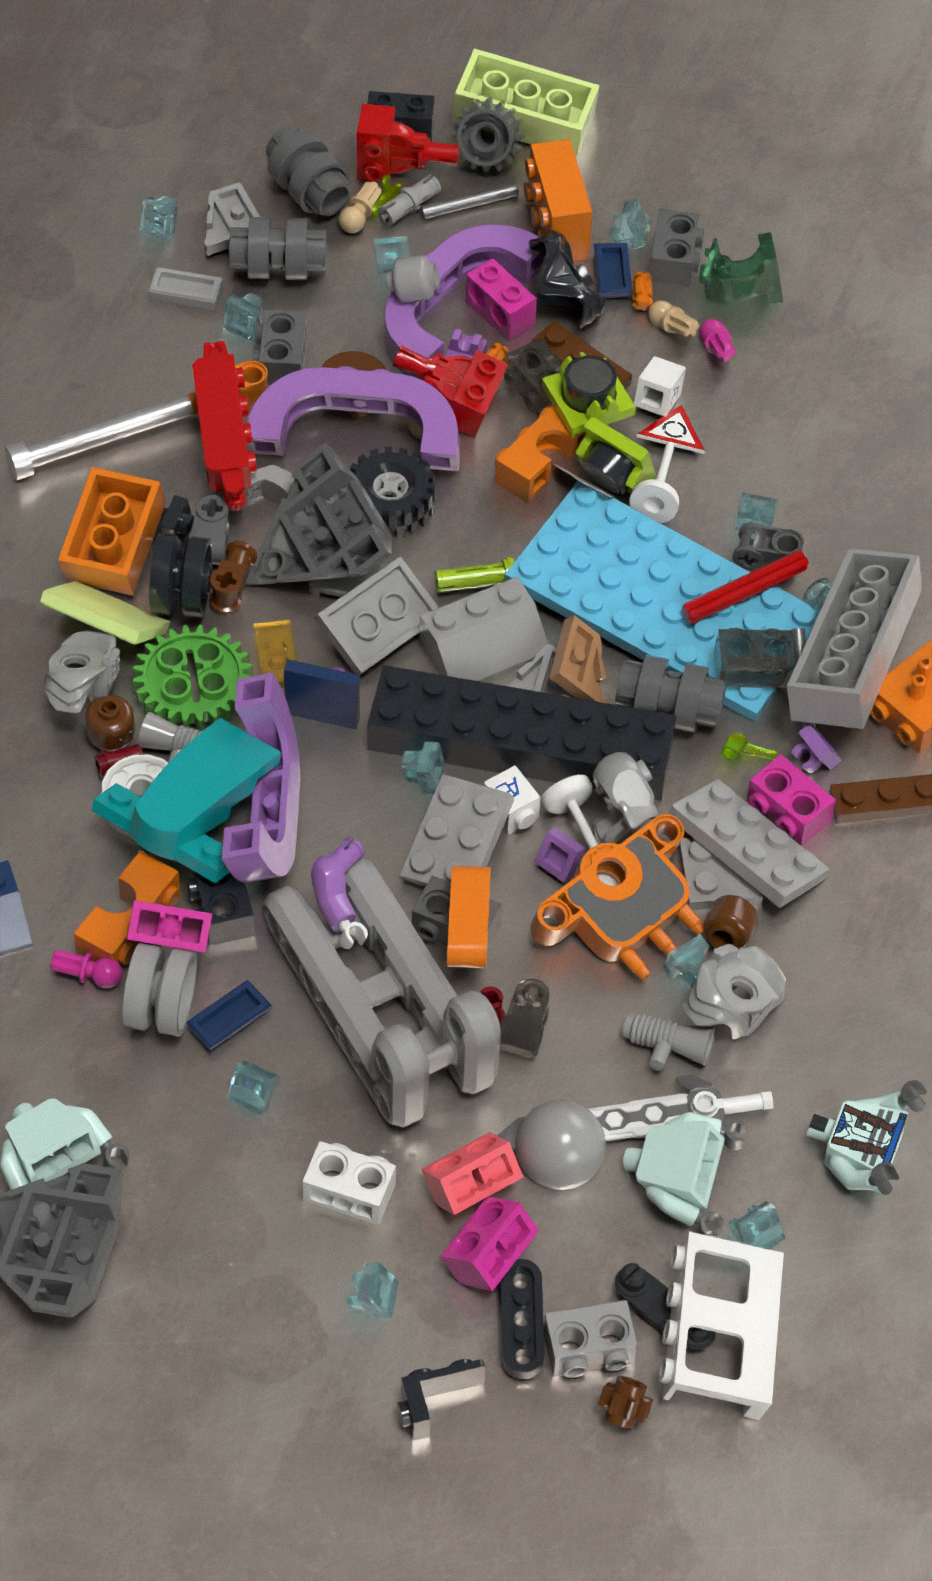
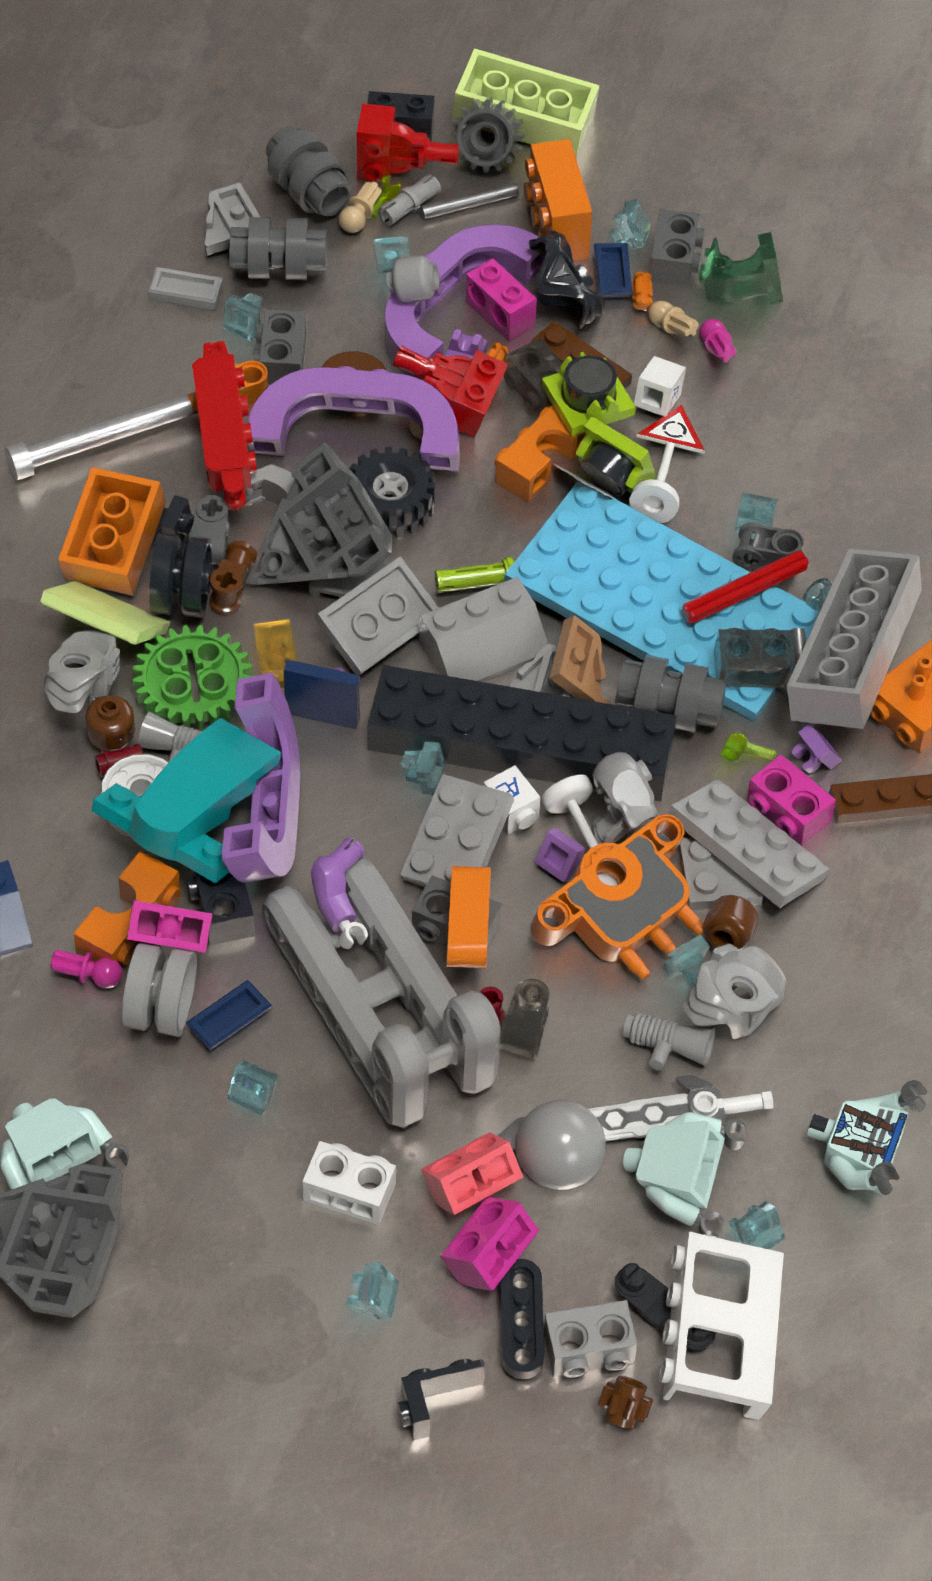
clear light blue tile [139,195,178,241] -> none

